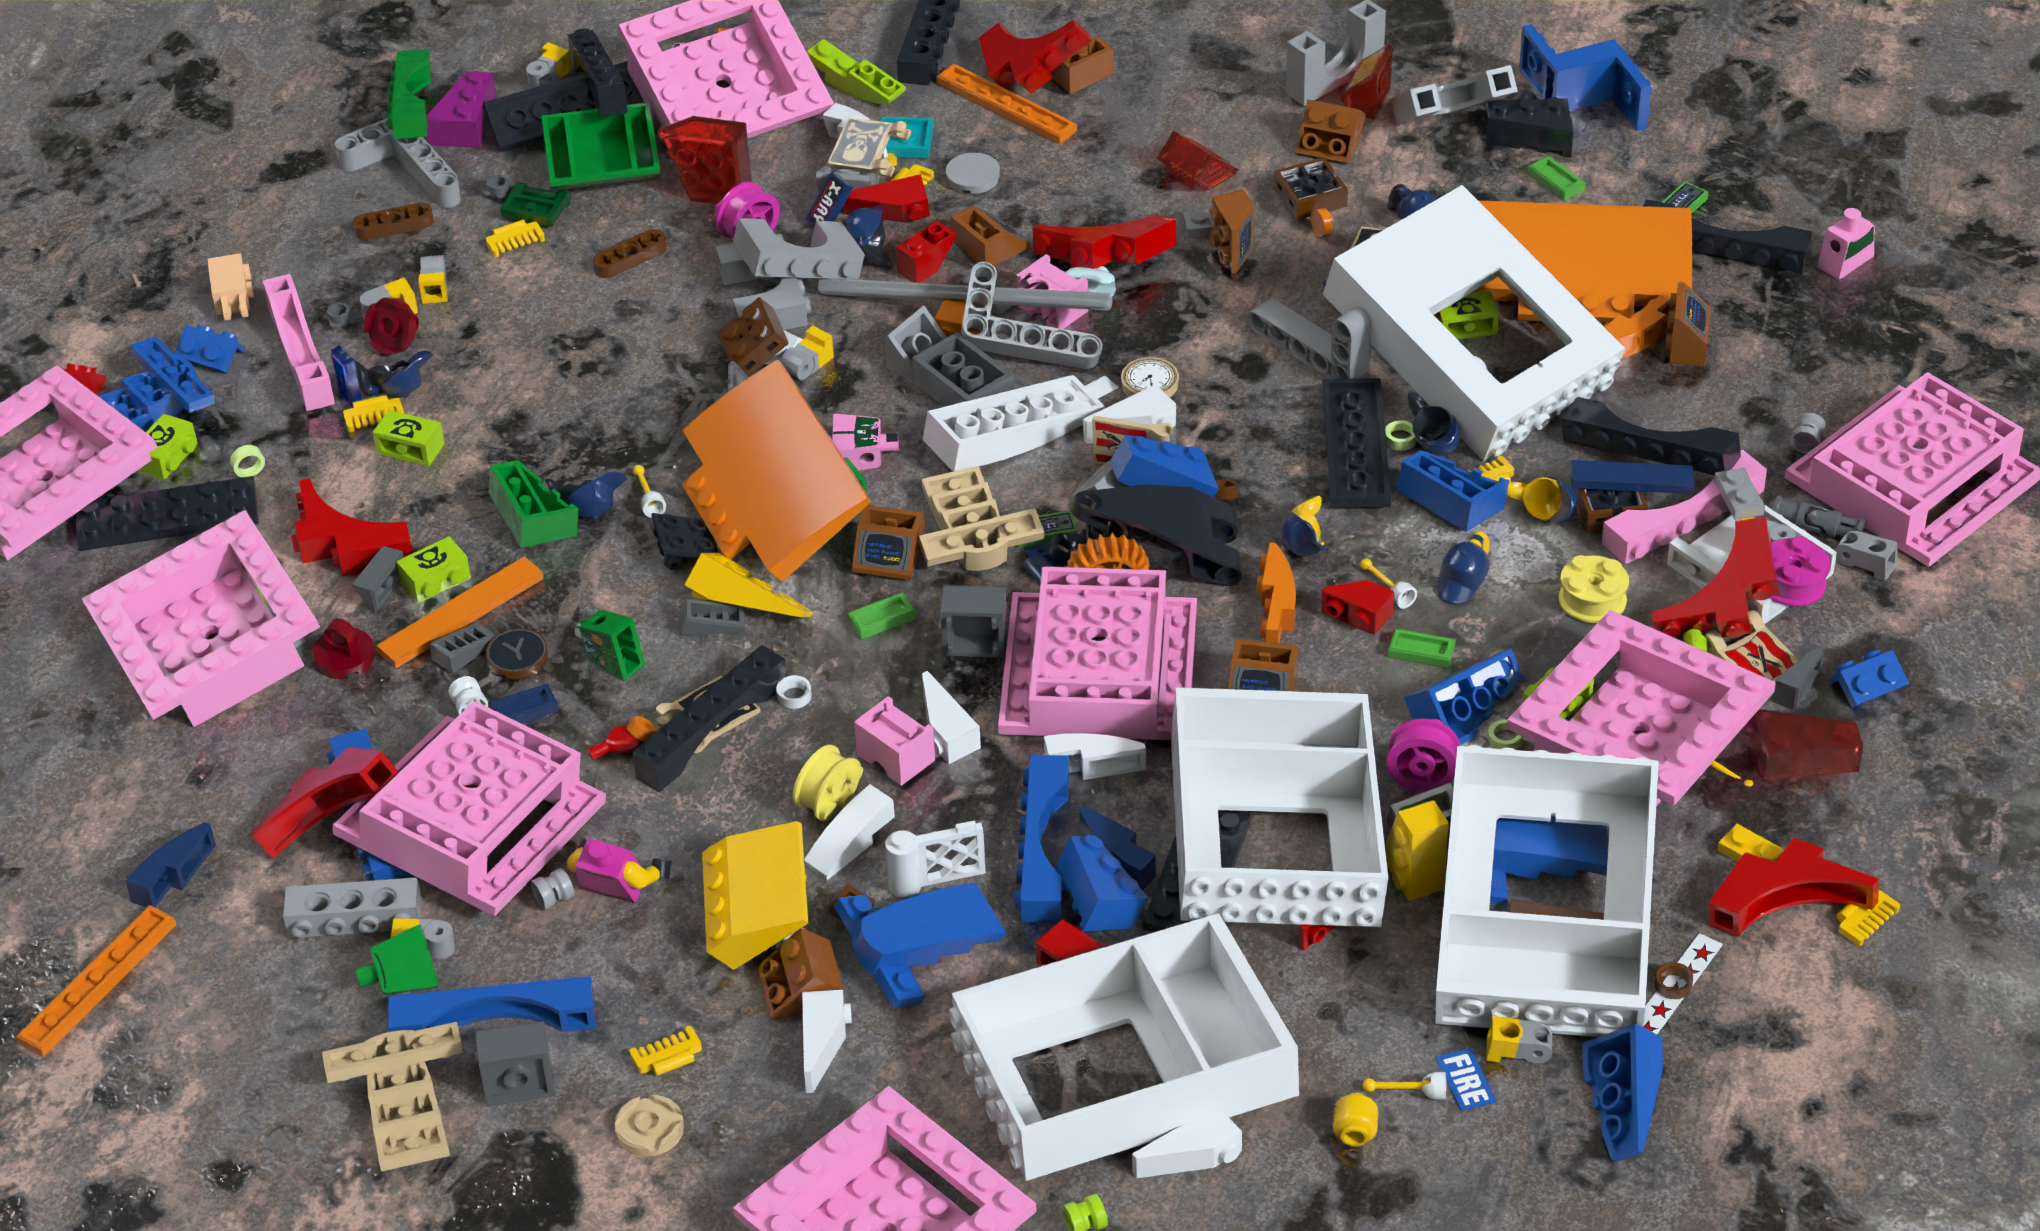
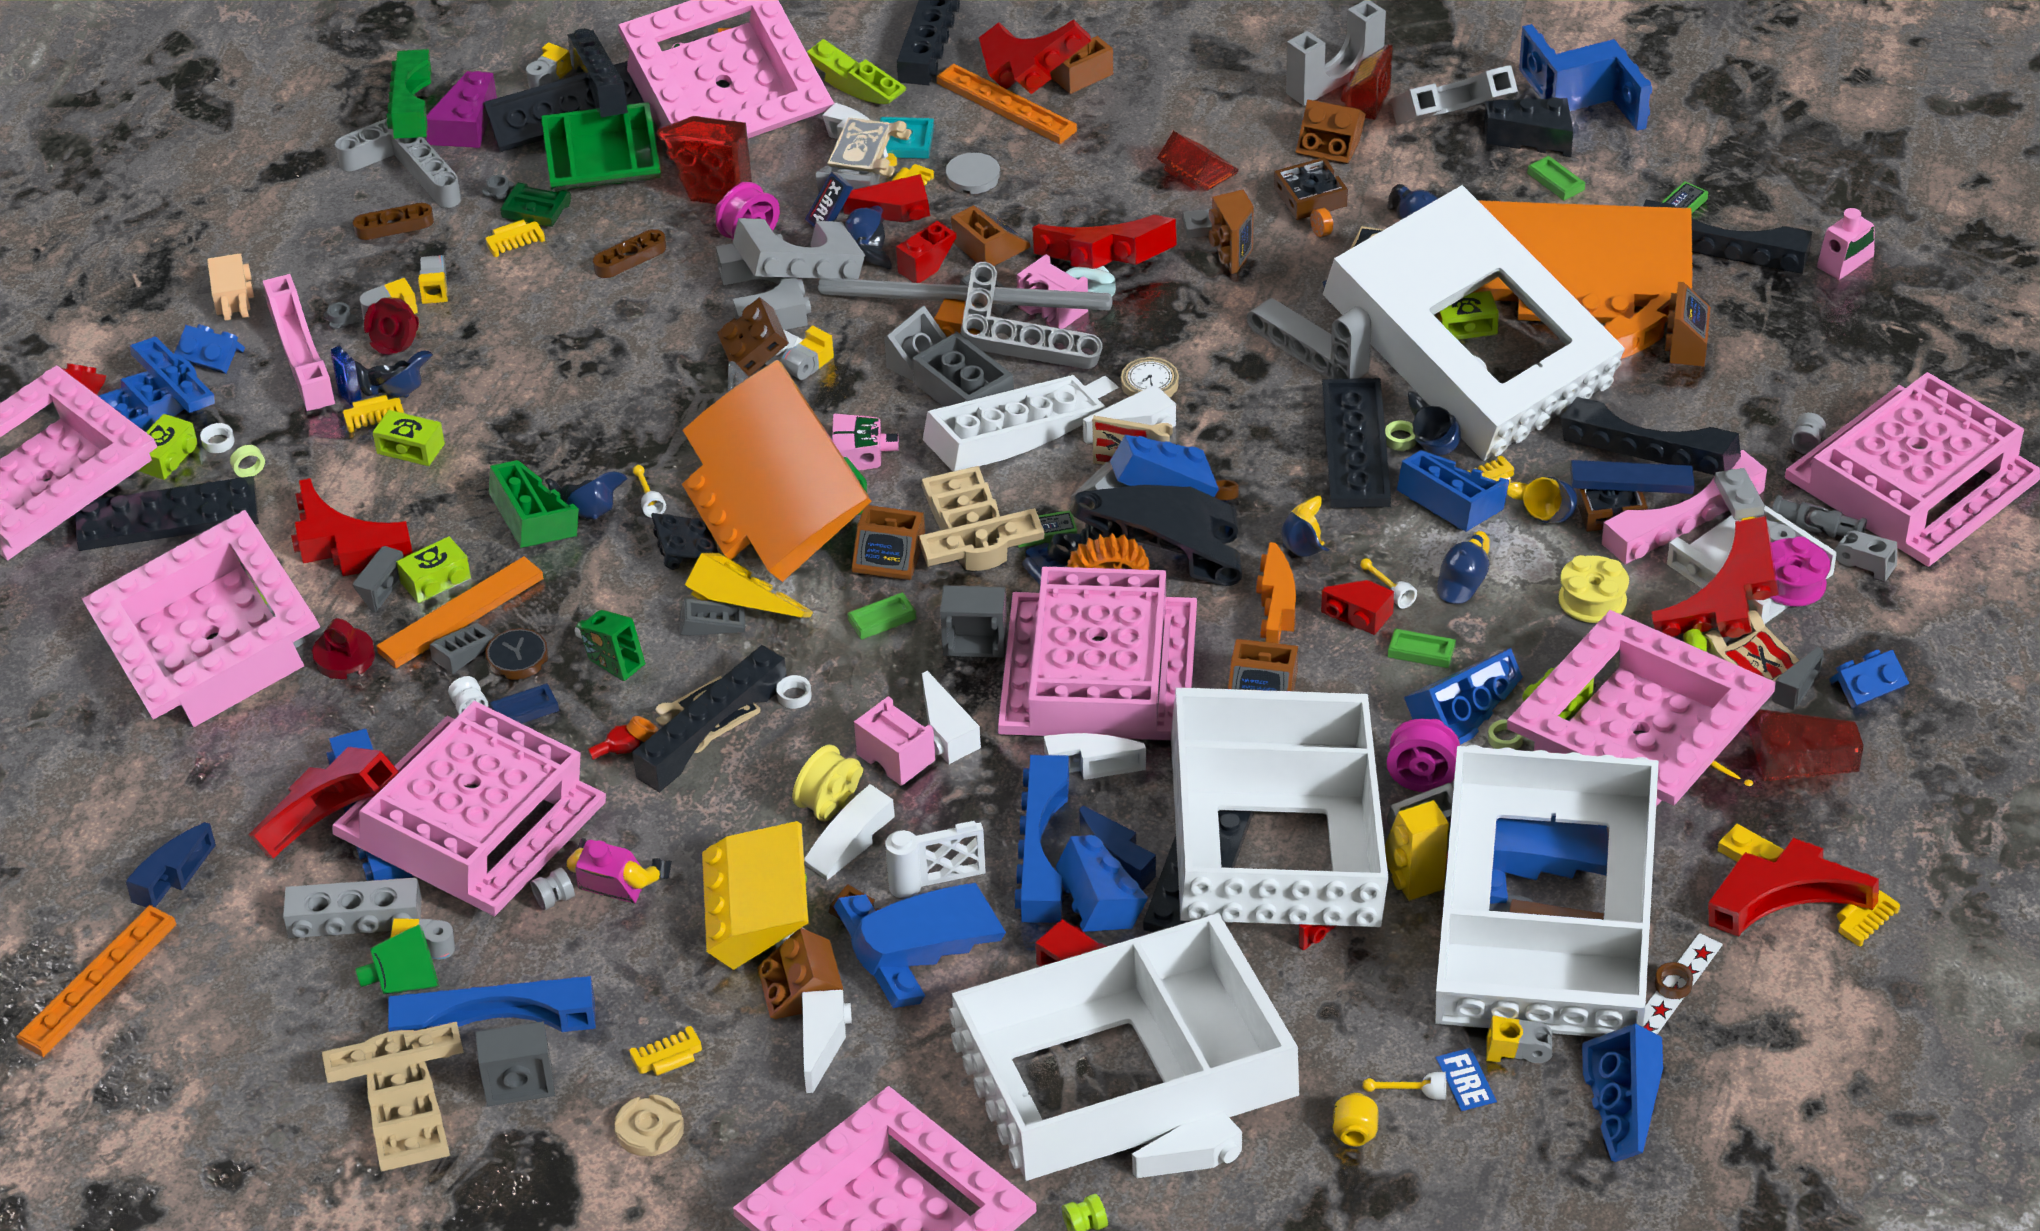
none -> white piece [200,423,234,453]

